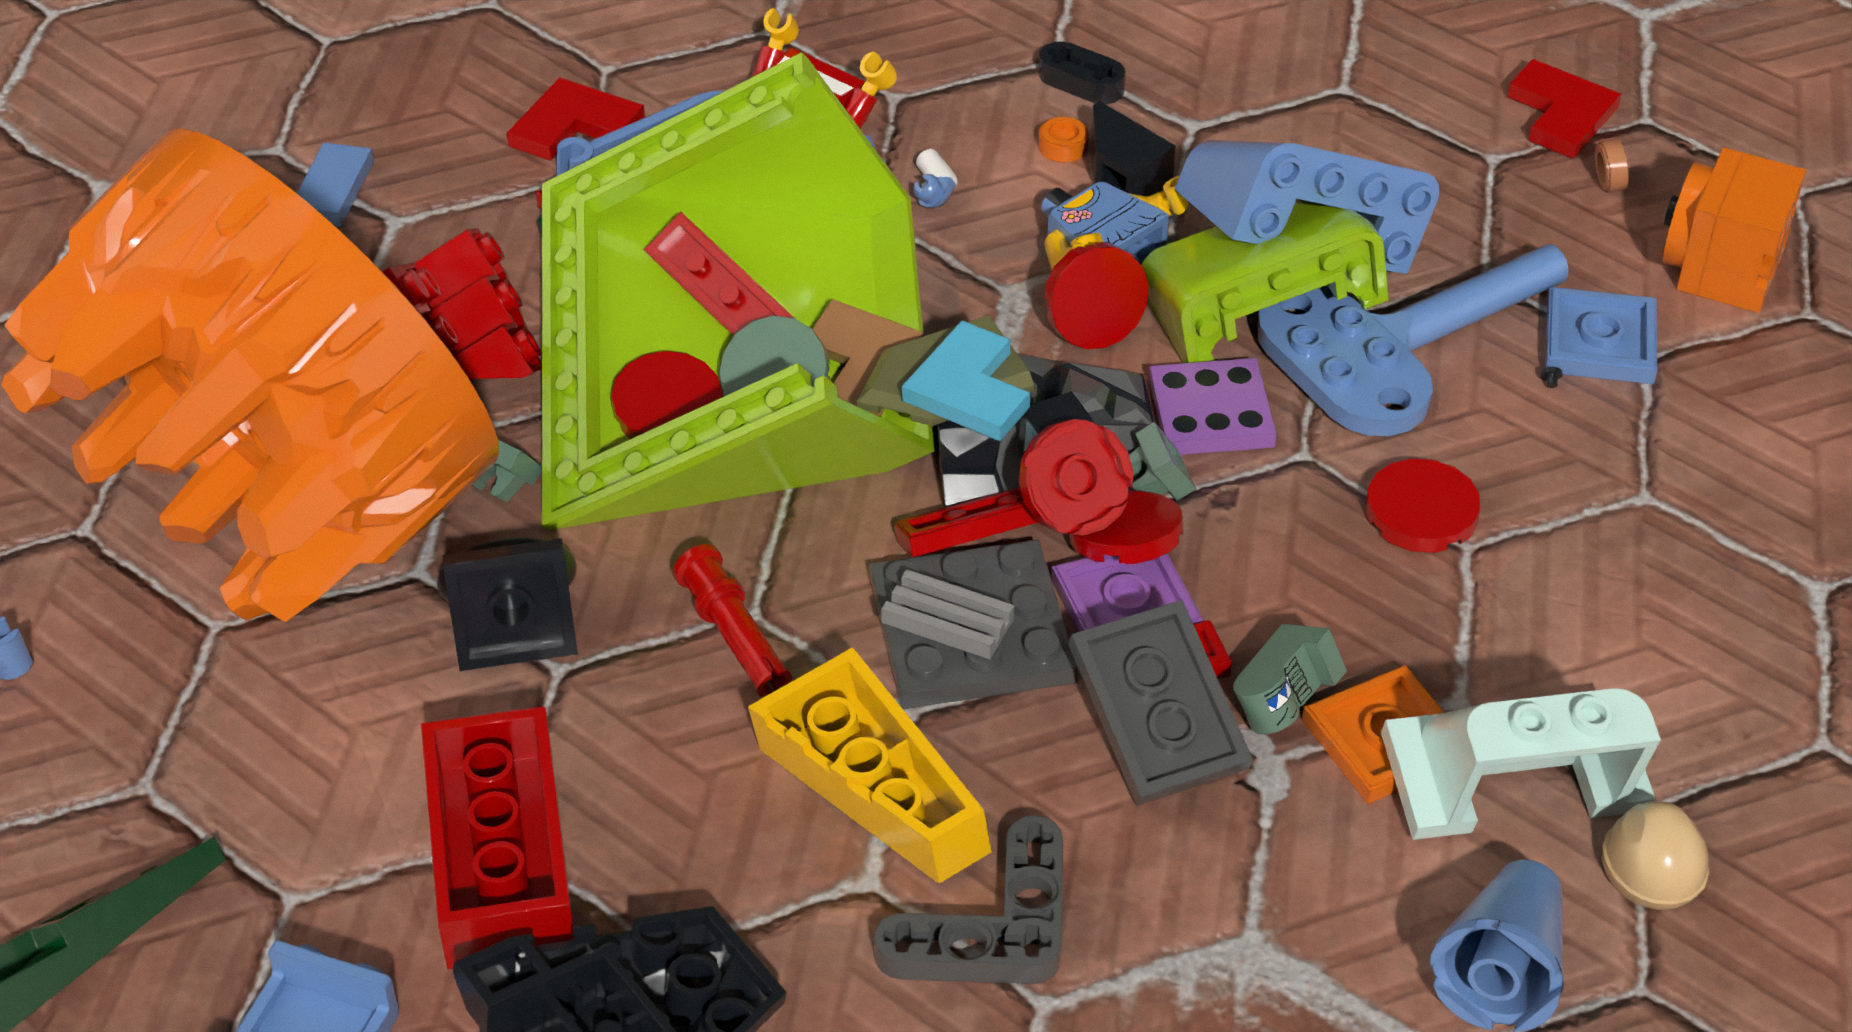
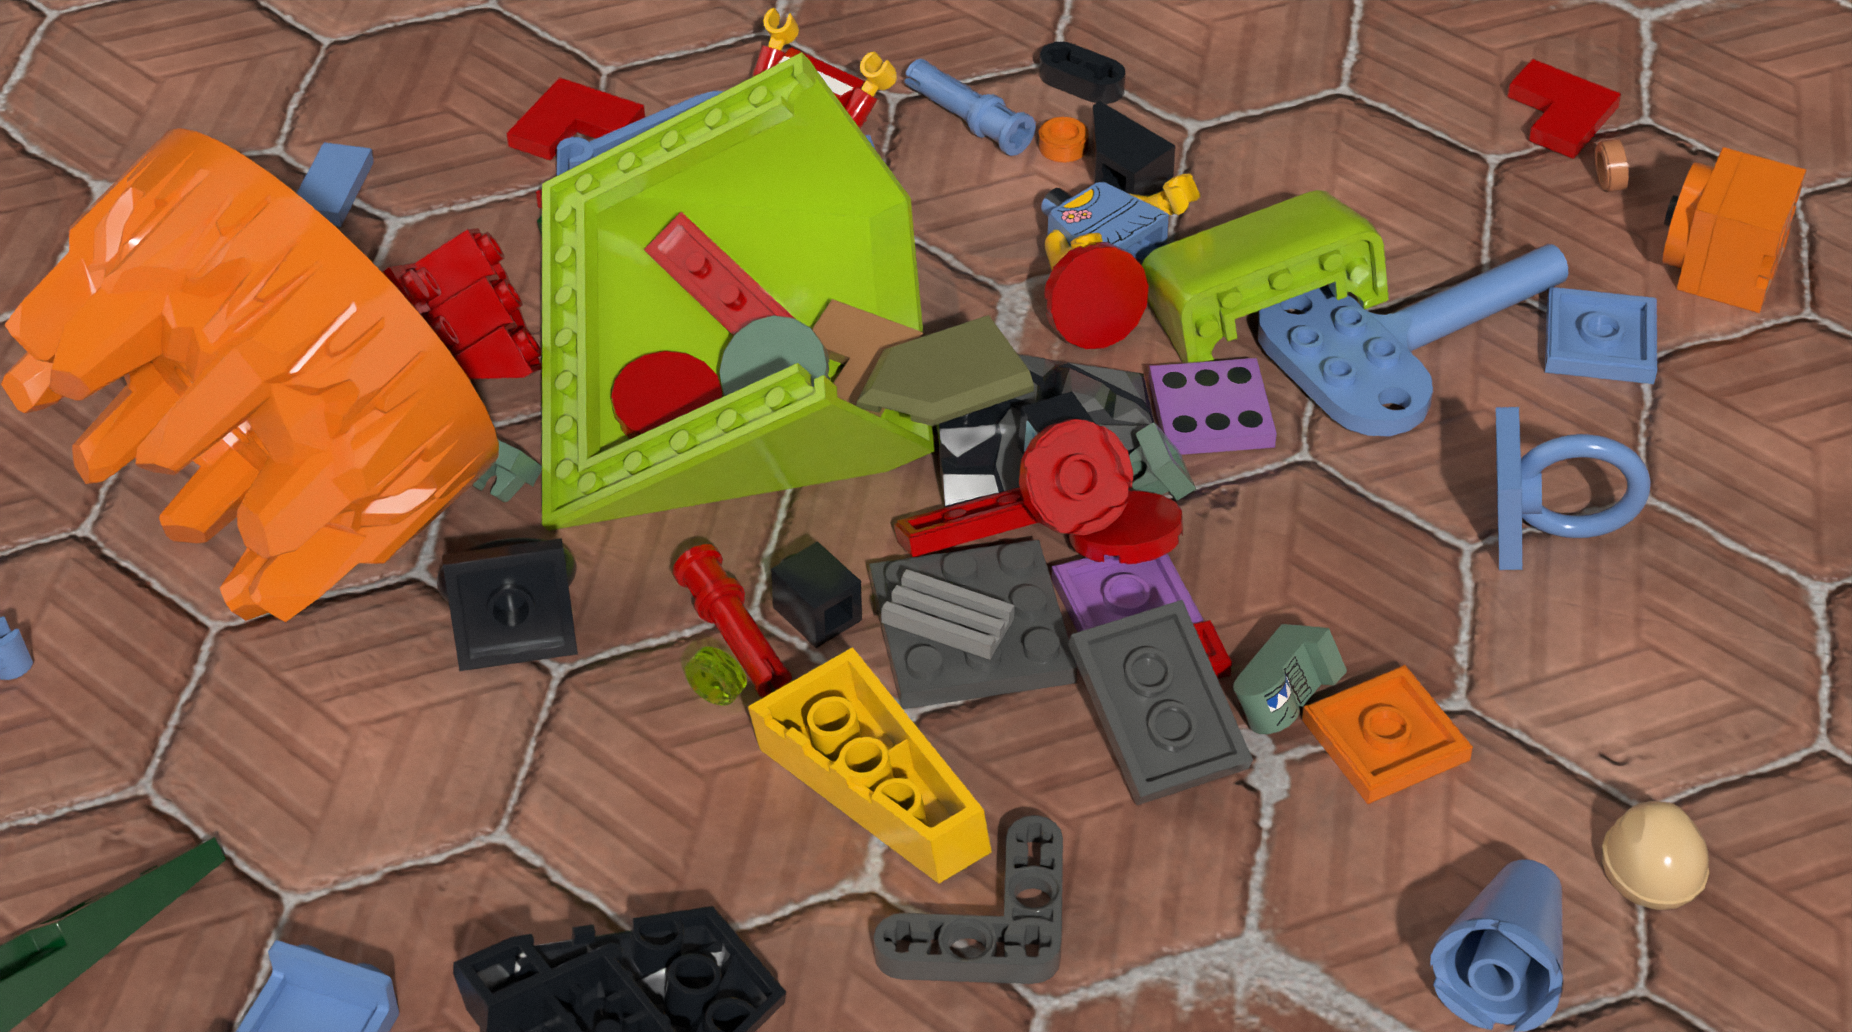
red brick [421,706,574,970] -> none
medium azure tile [902,320,1030,441] -> none
arm [913,149,958,209] -> none
medium blue windscreen [1175,140,1440,274] -> none
red tile [1366,458,1481,553] -> none
light aqua windscreen [1381,688,1661,840] -> none
black piece [1540,367,1563,388] -> none
none -> clear neon green tile [685,646,747,705]
none -> black brick [771,541,862,648]
none -> medium blue pin [905,58,1036,156]
none -> medium blue tile [1496,407,1651,570]

